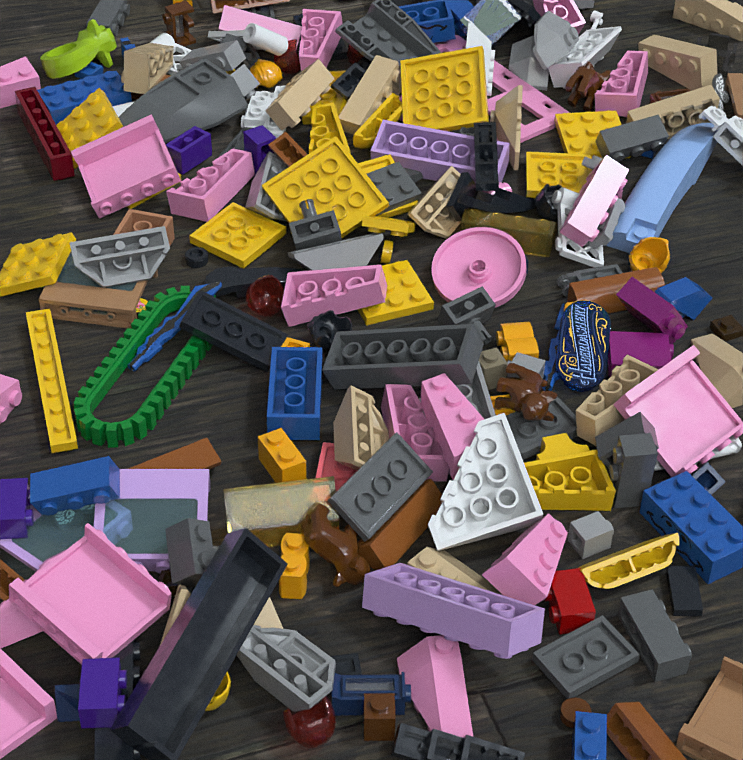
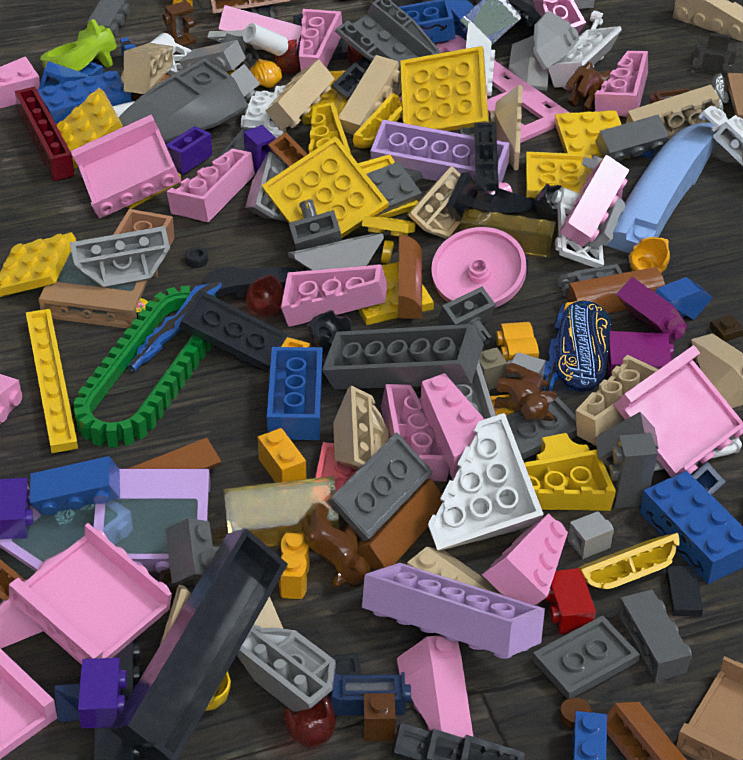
yellow plate [189,202,287,269] -> none
tan wedge [638,35,717,90] -> none
none -> blue slope [39,61,88,89]
none -> dark orange brick [398,235,422,319]

